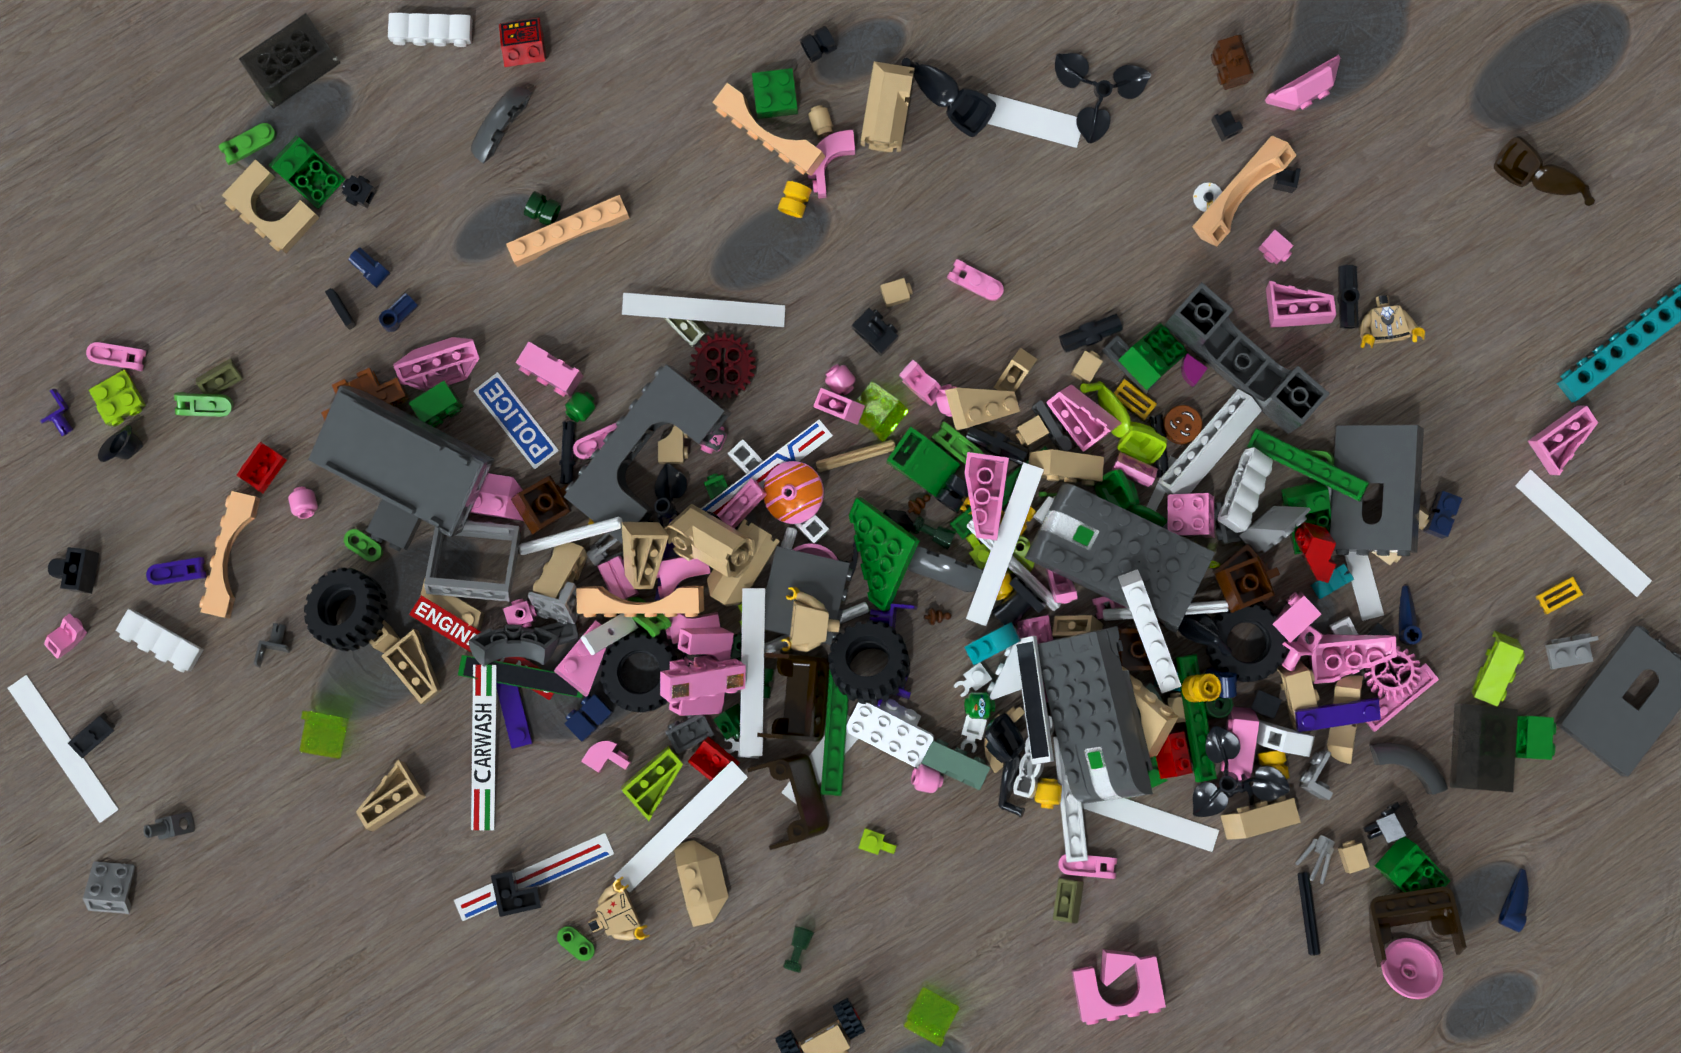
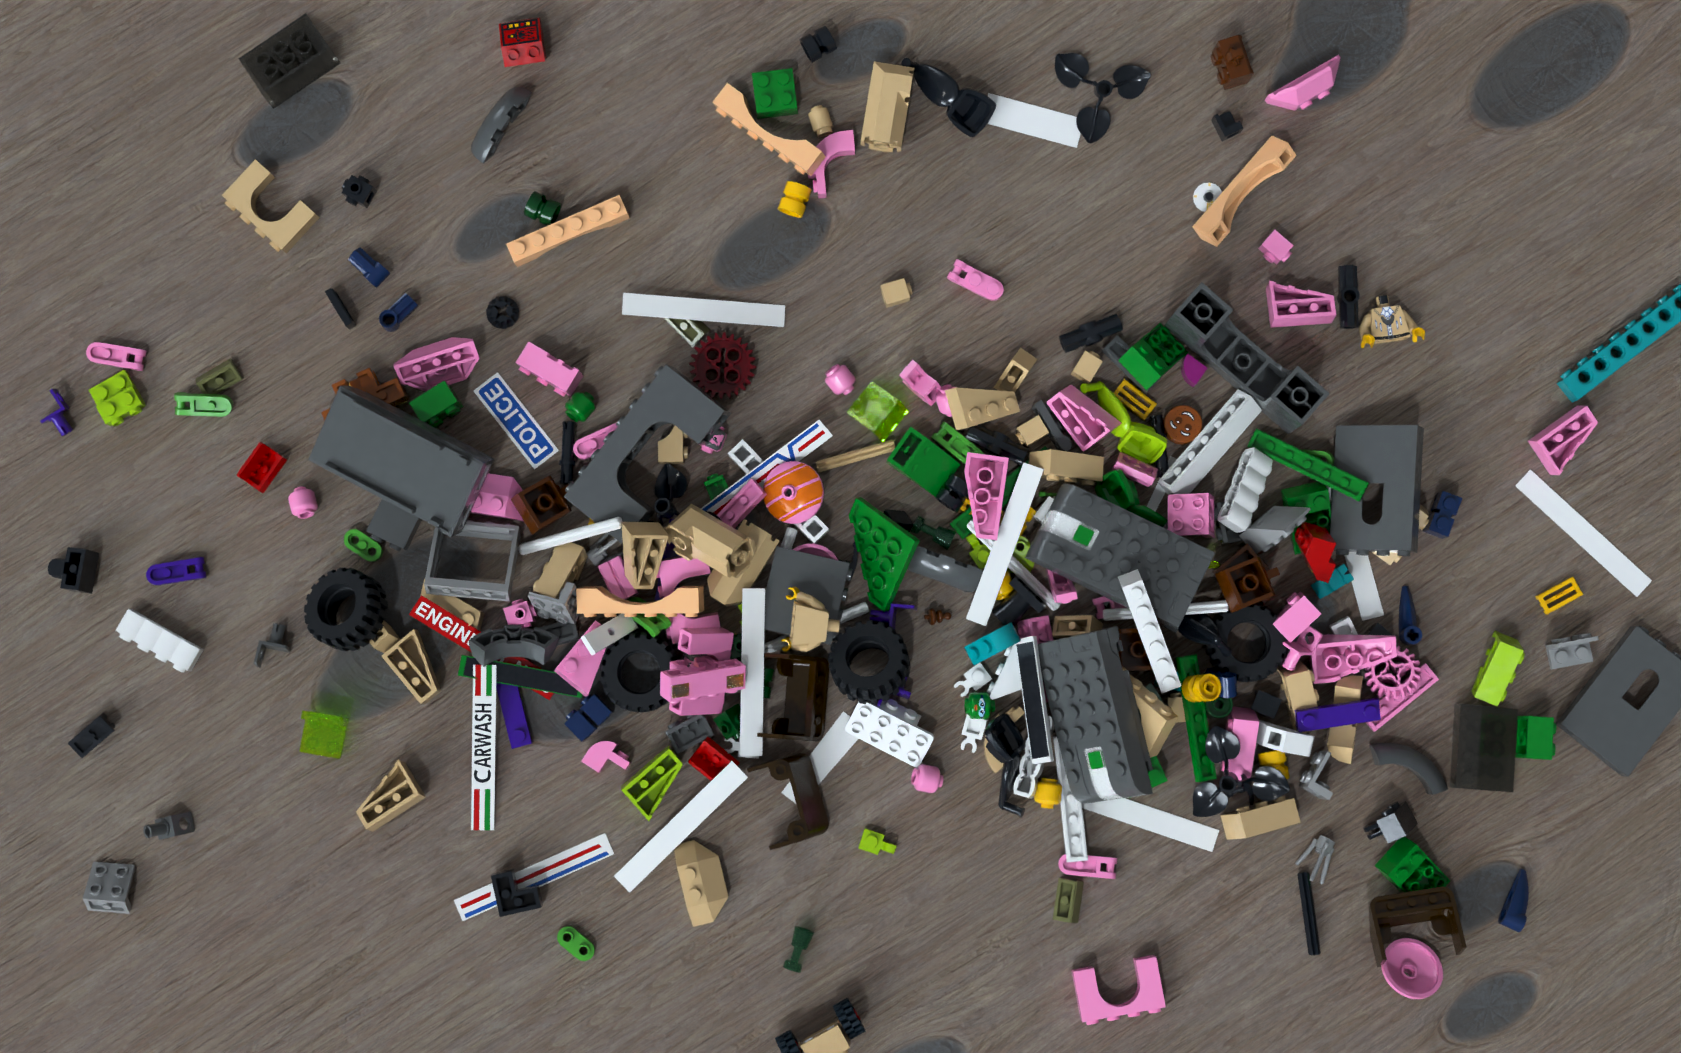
white sticker [8,675,119,823] -> none
bright pink brick [44,613,87,659] -> none
black piece [98,425,143,462] -> none
light nougat arch [200,491,261,619] -> none
bright green plate [218,123,276,165] -> none
green slope [269,135,345,209] -> none
white brick [388,13,473,47] -> none
tan torso [588,877,650,941] -> none
bright pink brick [813,388,865,425] -> none
green tile [821,671,848,796] -> none
black brick [852,308,898,356] -> none
clear neon green bracket [903,987,959,1047] -> none
reddish brown hair [907,494,931,515] -> none
sand green wedge [921,738,990,790] -> none
bright pink slope [1100,949,1140,986] -> none
red piece [1156,730,1194,779] -> none
black panel [1273,168,1301,193] -> none
tan brick [1338,840,1370,873] -> none
dark brown piece [1494,136,1595,206] -> none
none -> black gear [486,296,519,329]

